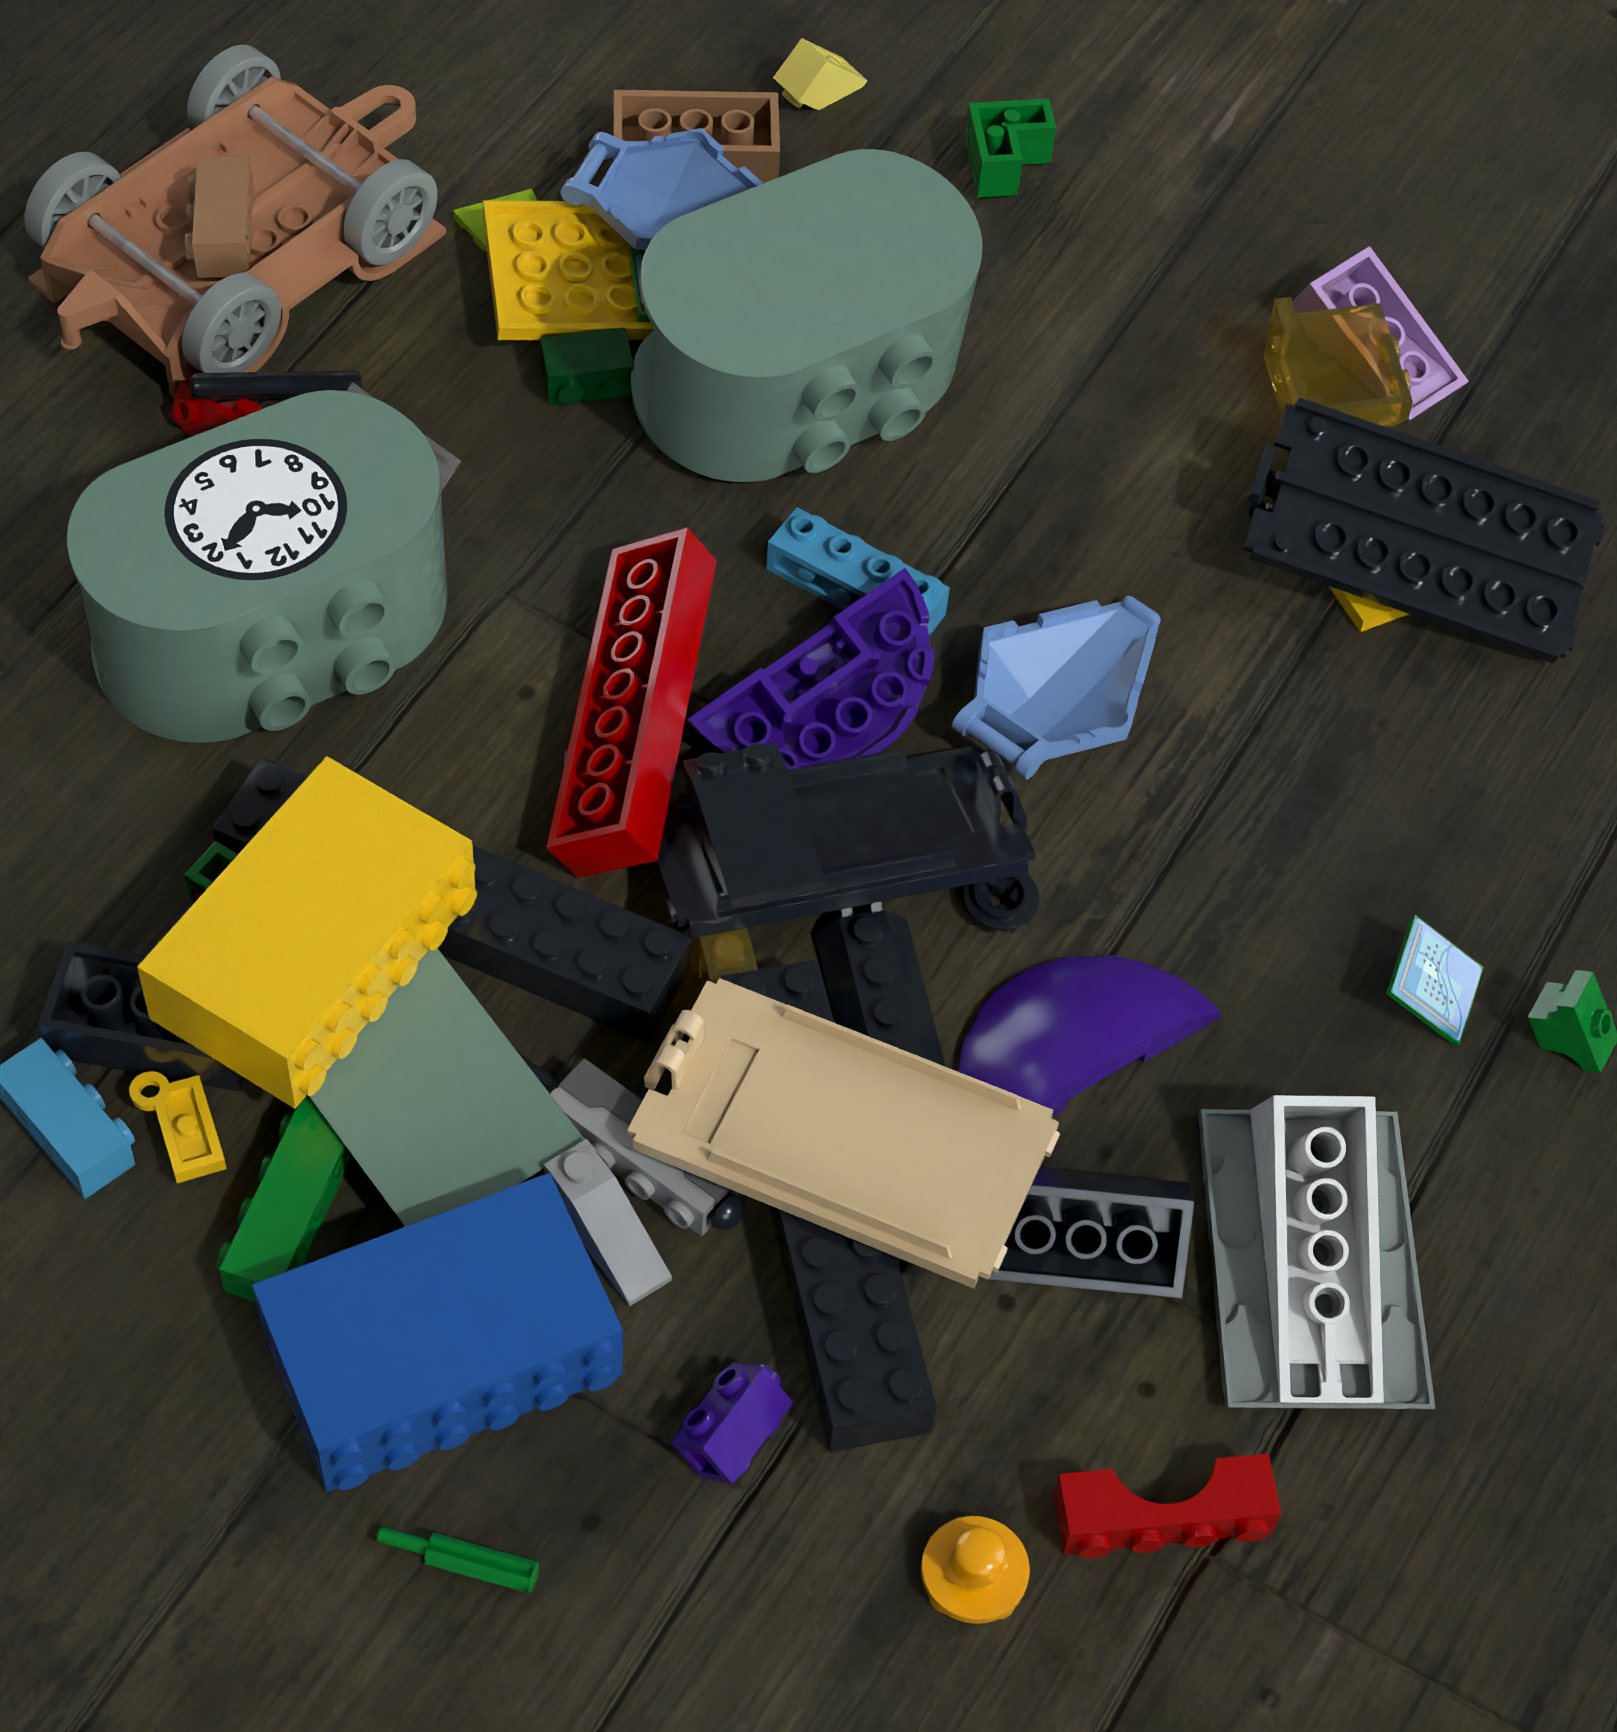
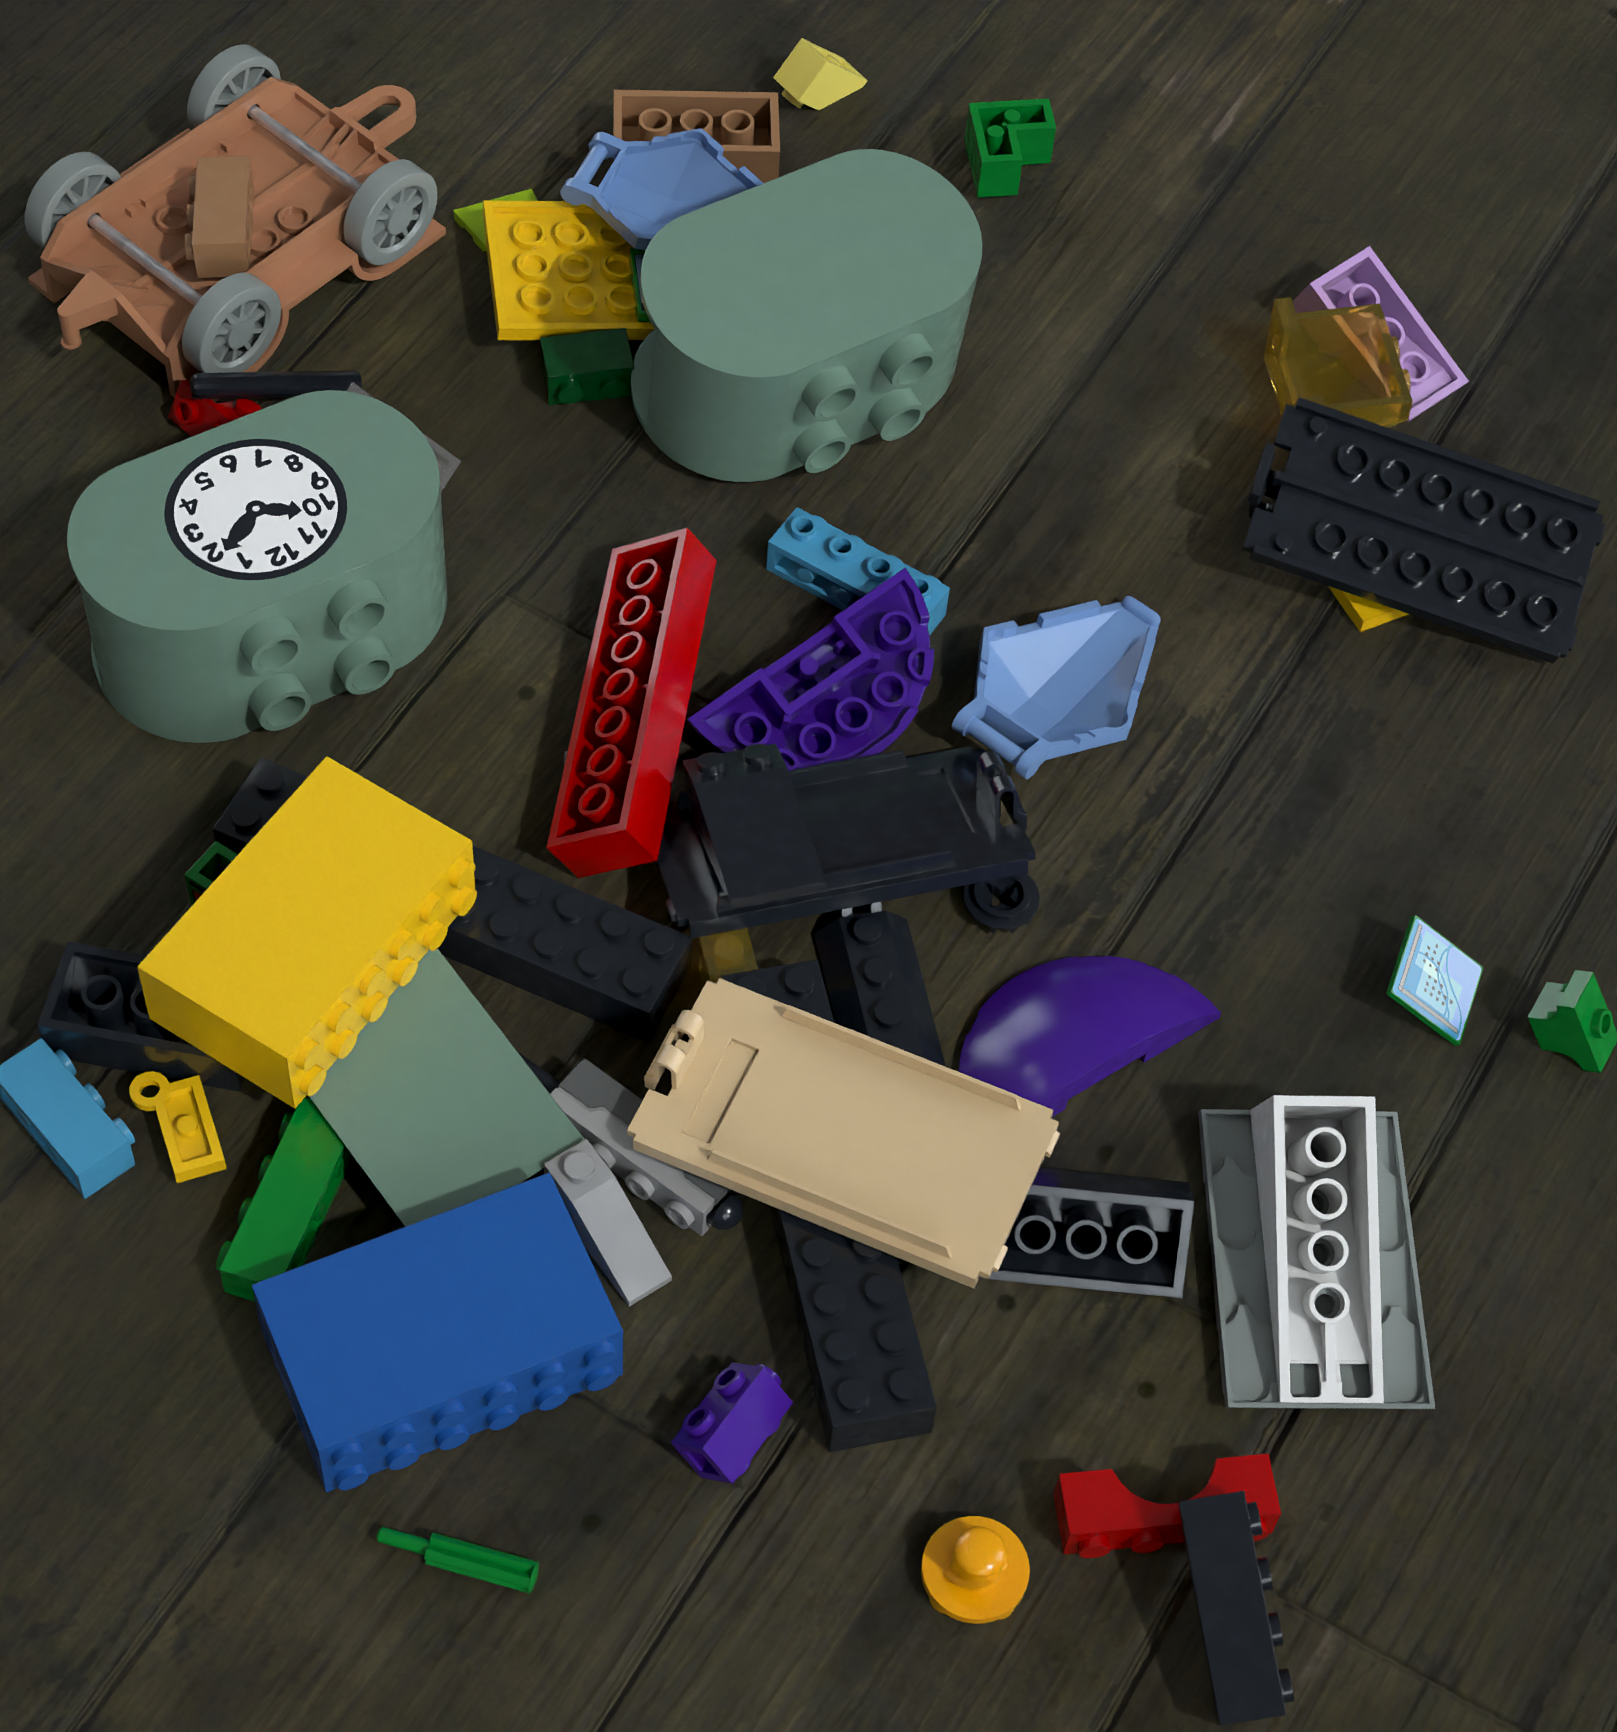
none -> black brick [1178,1491,1294,1726]

